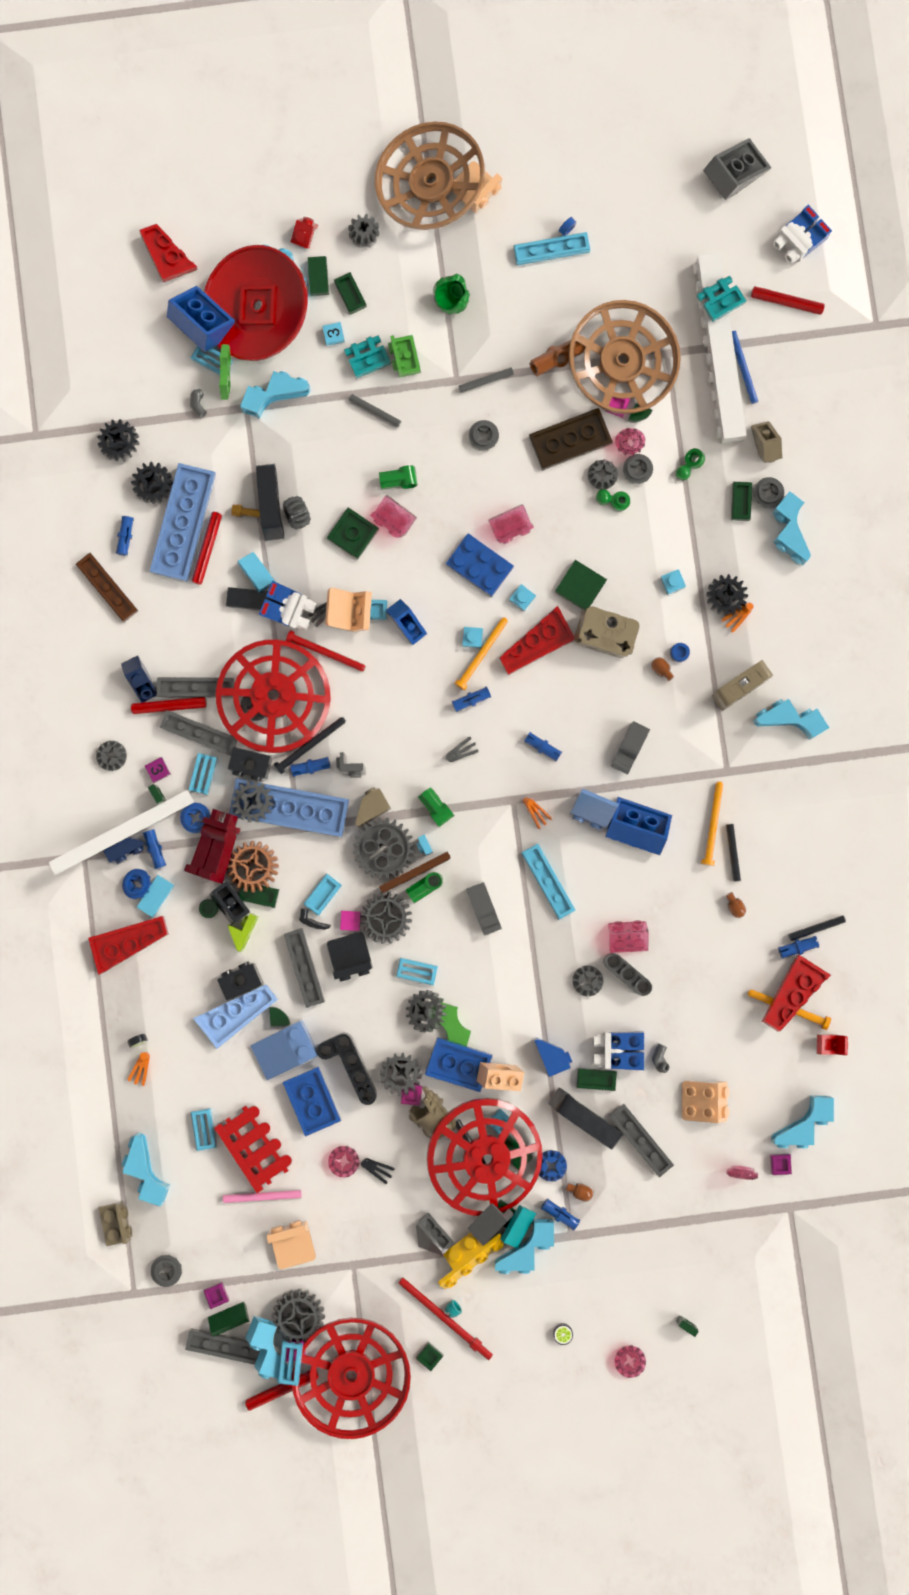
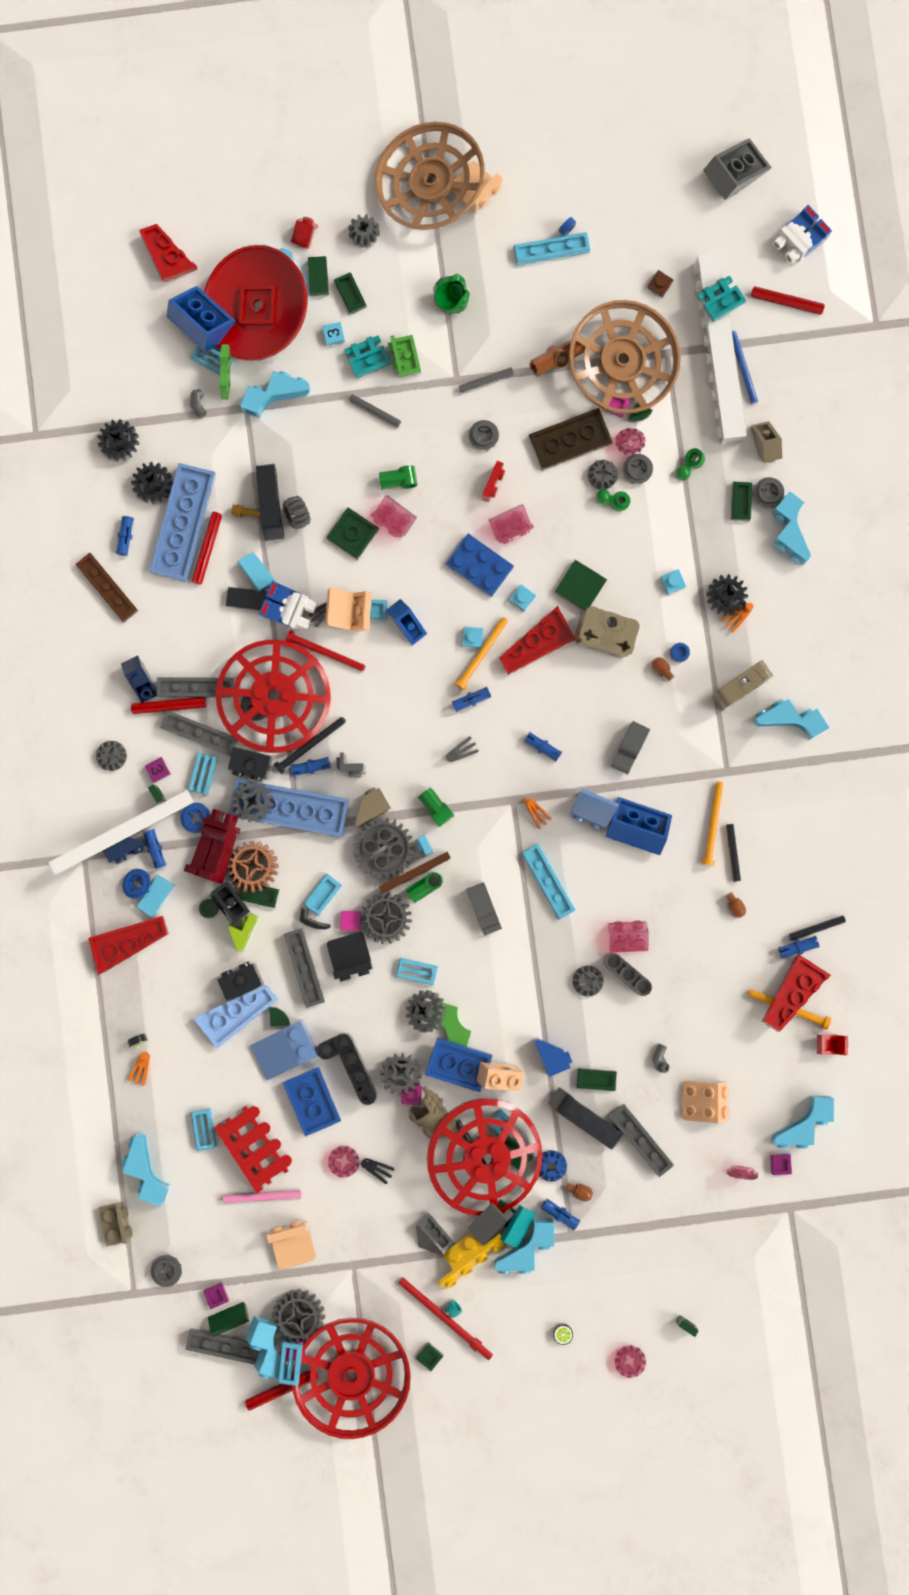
blue hips [594,1031,644,1071] -> none
none -> red plate [482,461,506,502]
none -> reddish brown plate [647,270,674,298]

